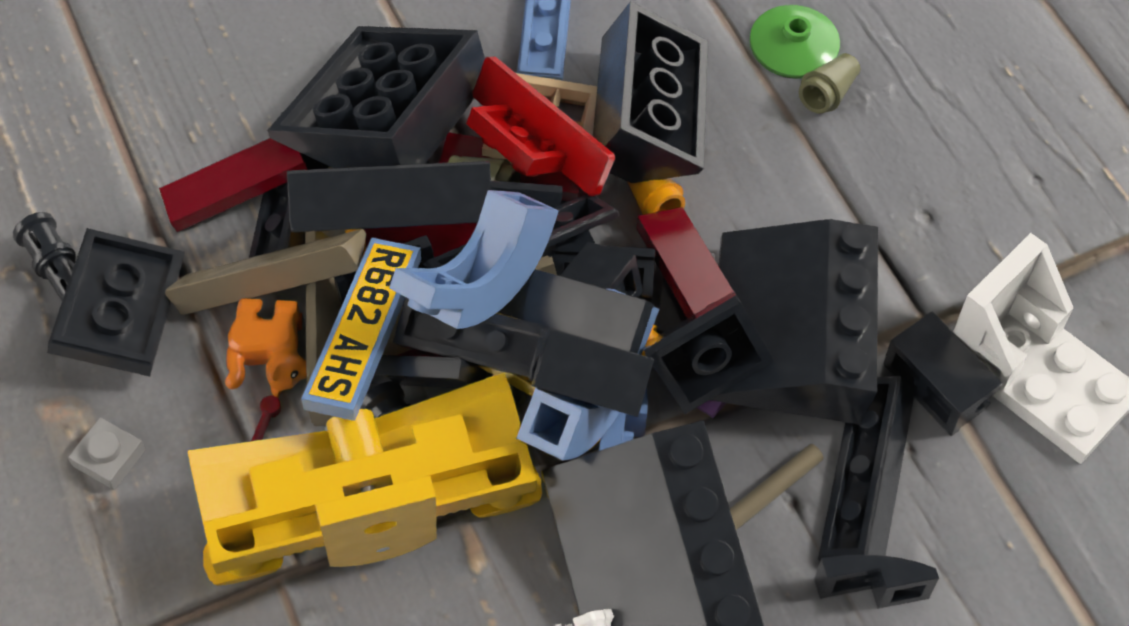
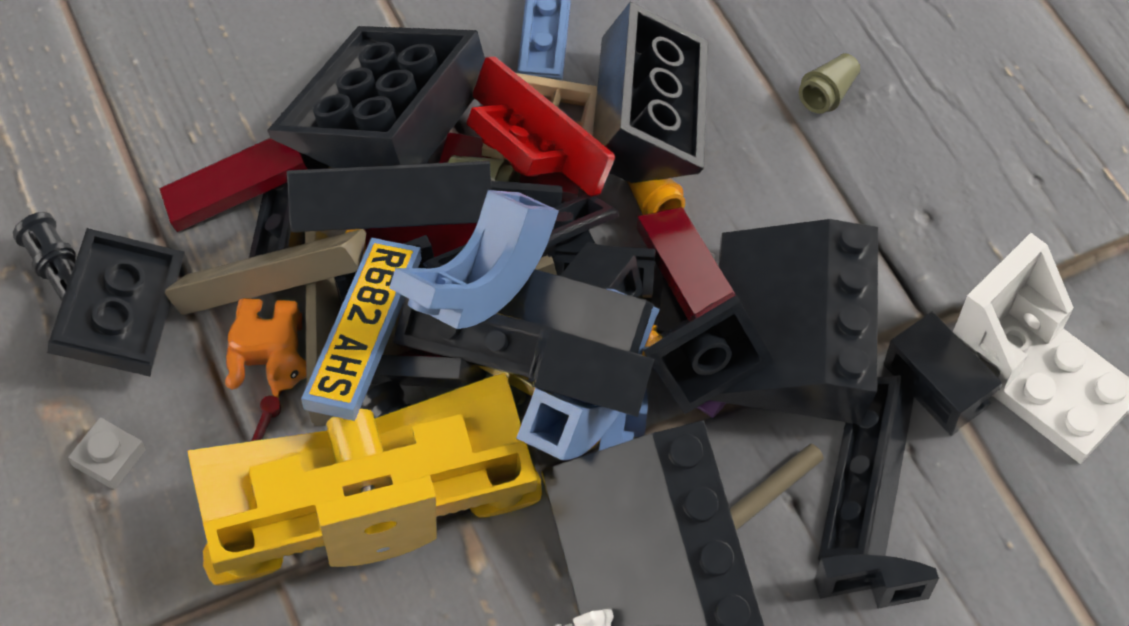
bright green dish [750,5,840,79] -> none

